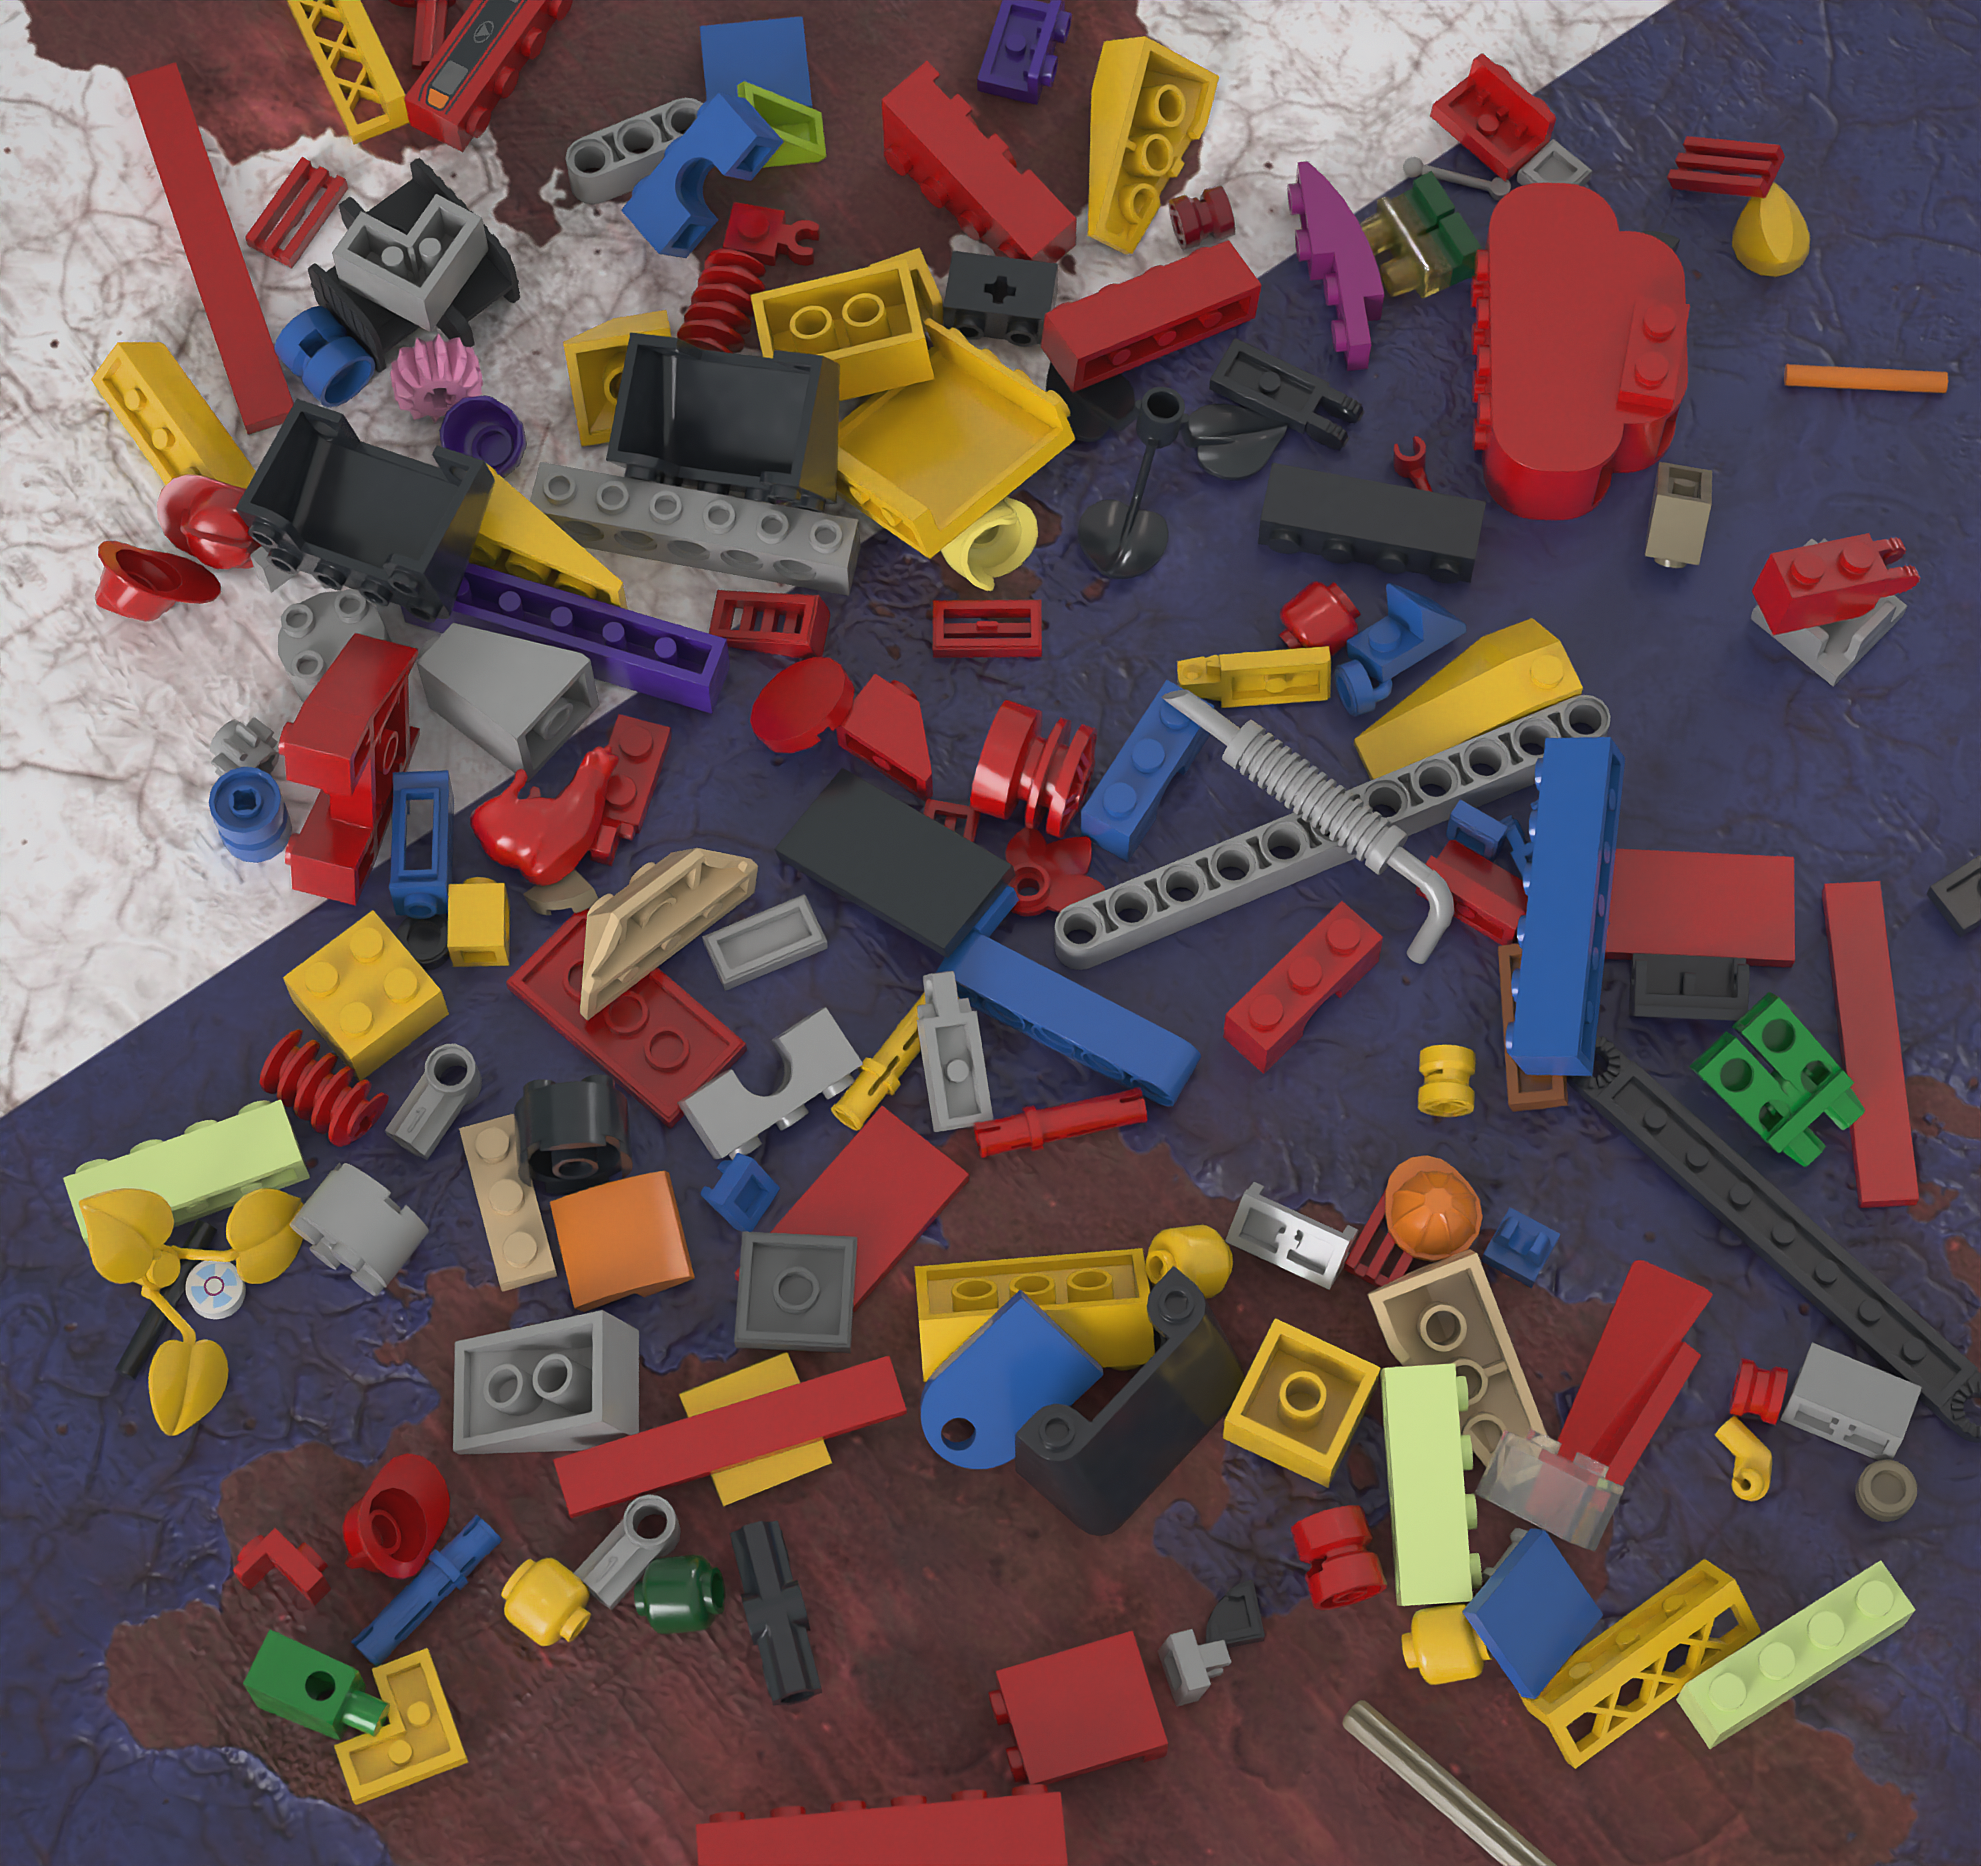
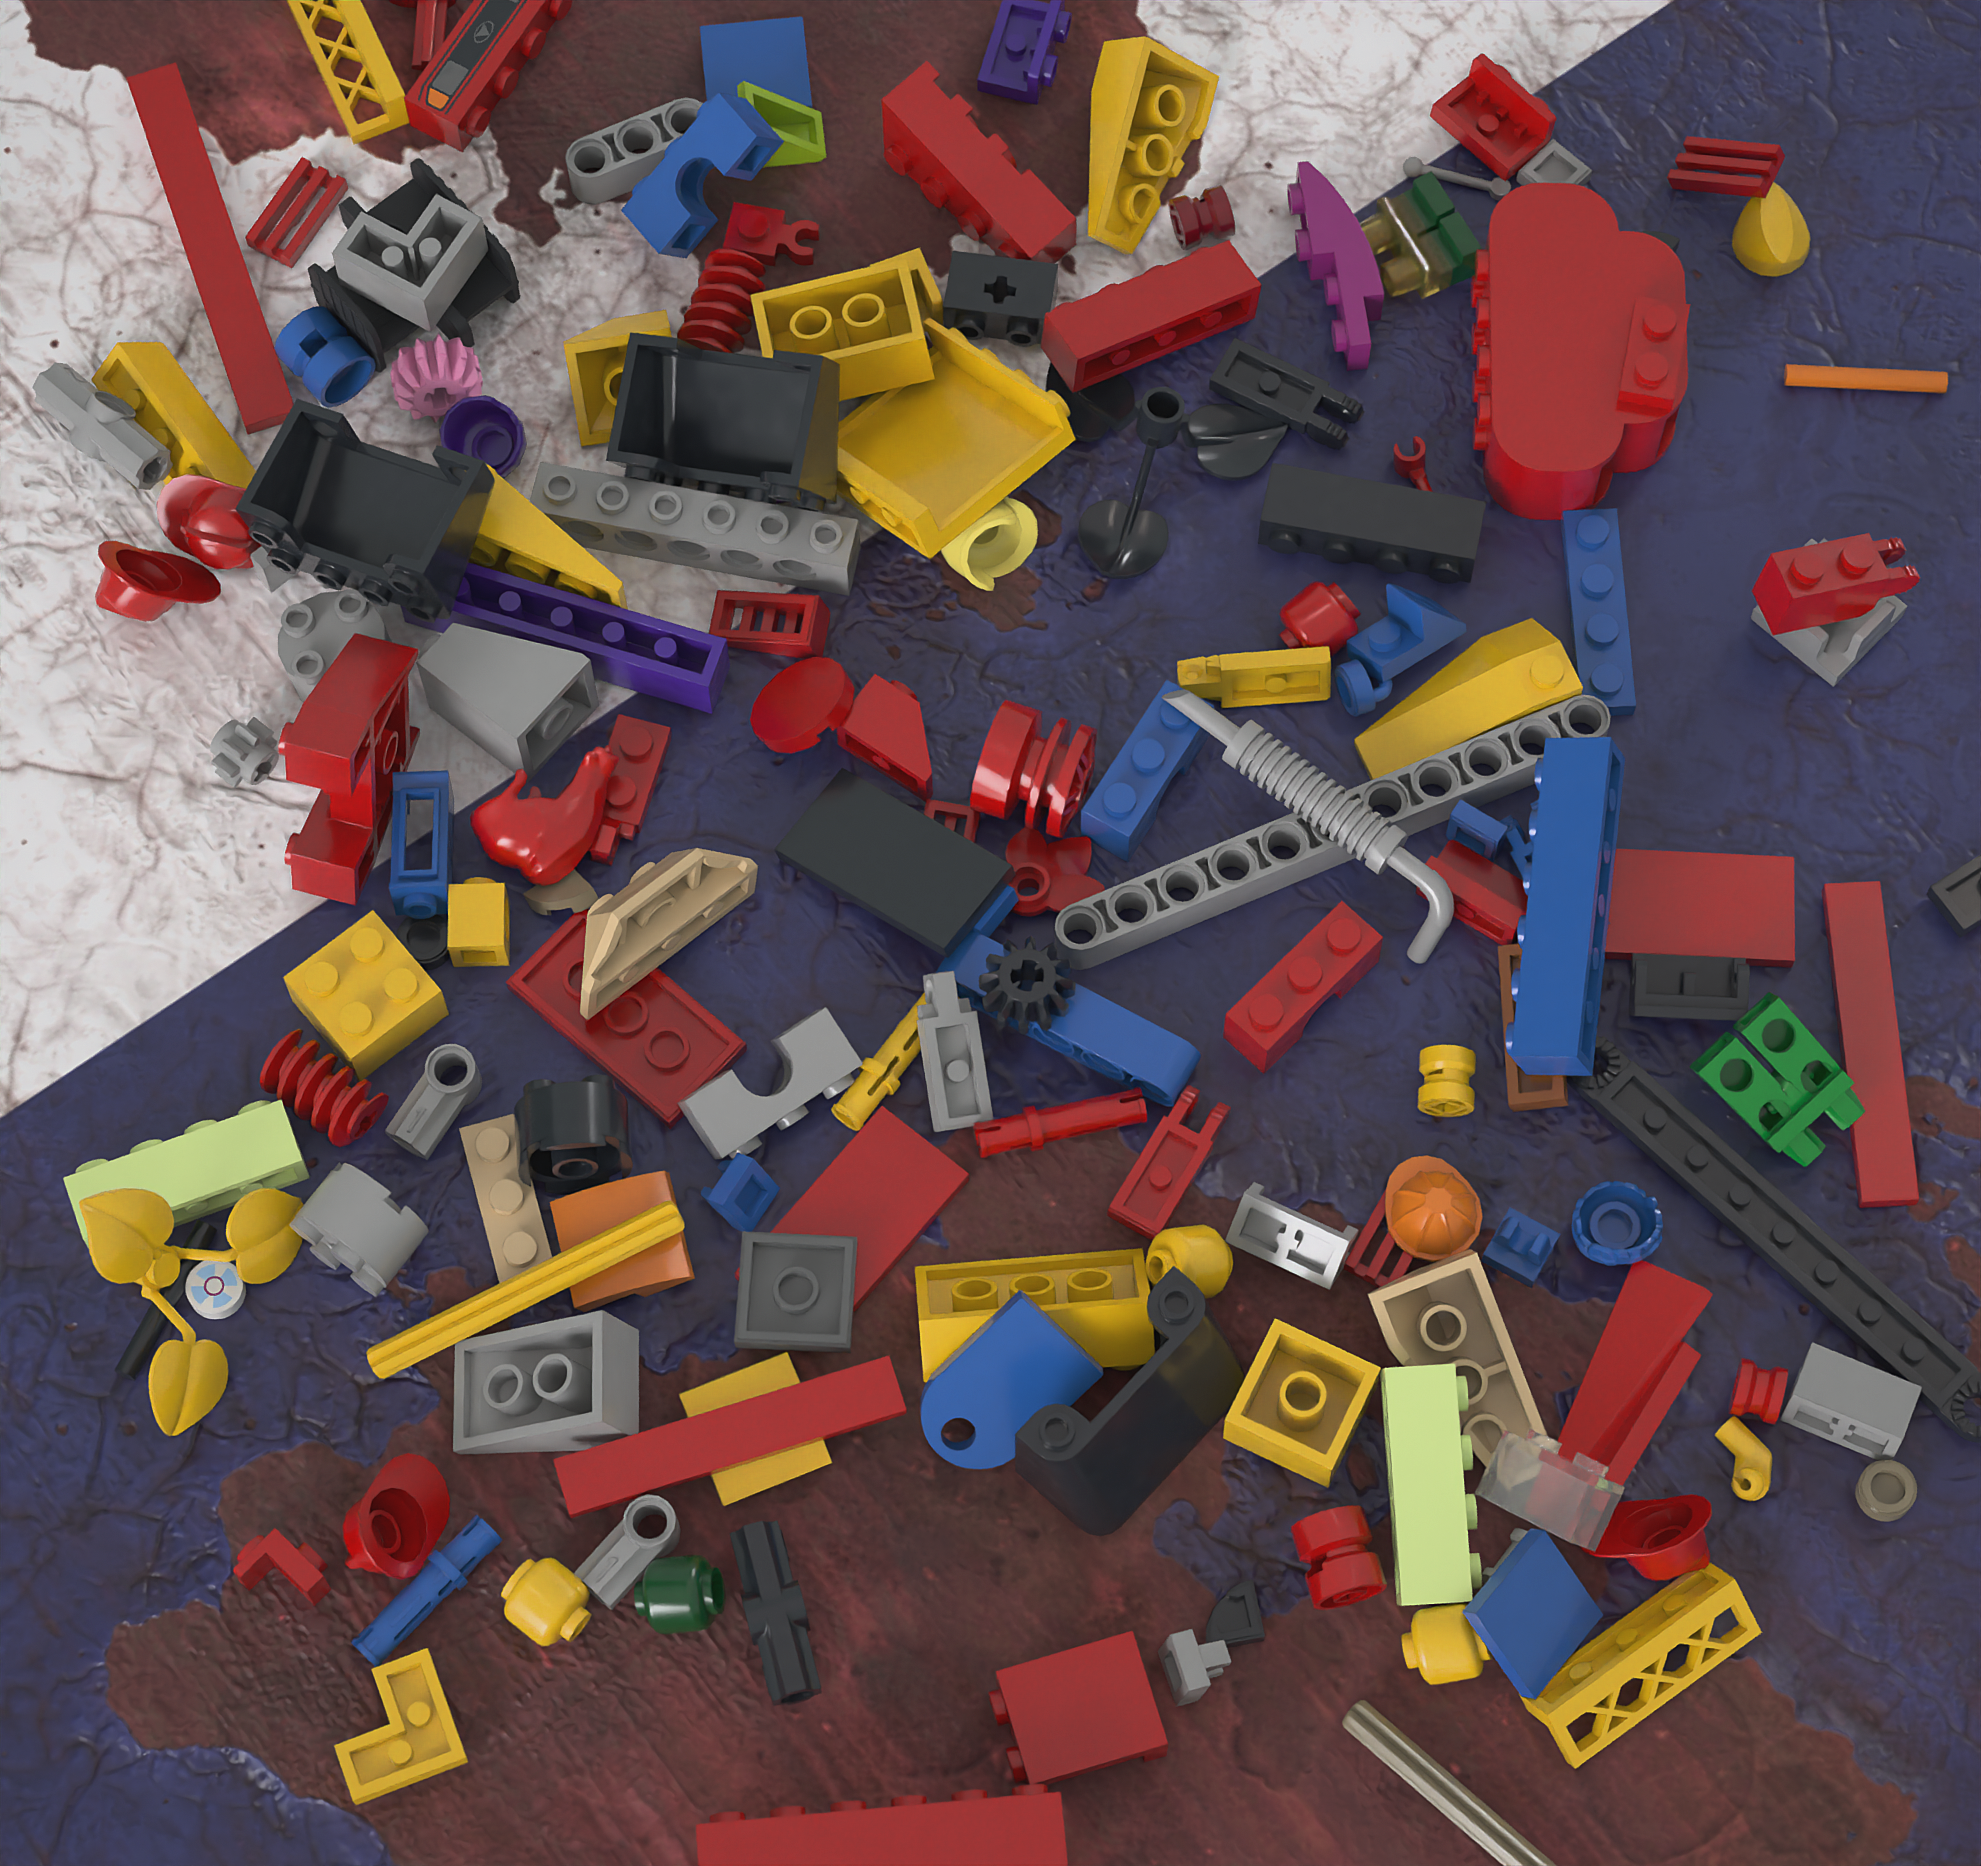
blue wheel [208,767,292,863] -> none
green torso [243,1629,390,1740] -> none
light grey tile [702,894,828,991] -> none
red tile [933,600,1042,658] -> none
dark tan slope [1645,462,1712,568] -> none
yellowish green brick [1676,1560,1915,1749] -> none
none -> light grey piece [32,362,173,490]
none -> yellow axle [366,1200,685,1379]
none -> black gear [979,935,1076,1036]
none -> red hinge [1107,1085,1231,1241]
none -> blue plate [1561,508,1636,716]
none -> blue hair [1571,1181,1663,1266]
none -> red piece [1576,1494,1712,1581]

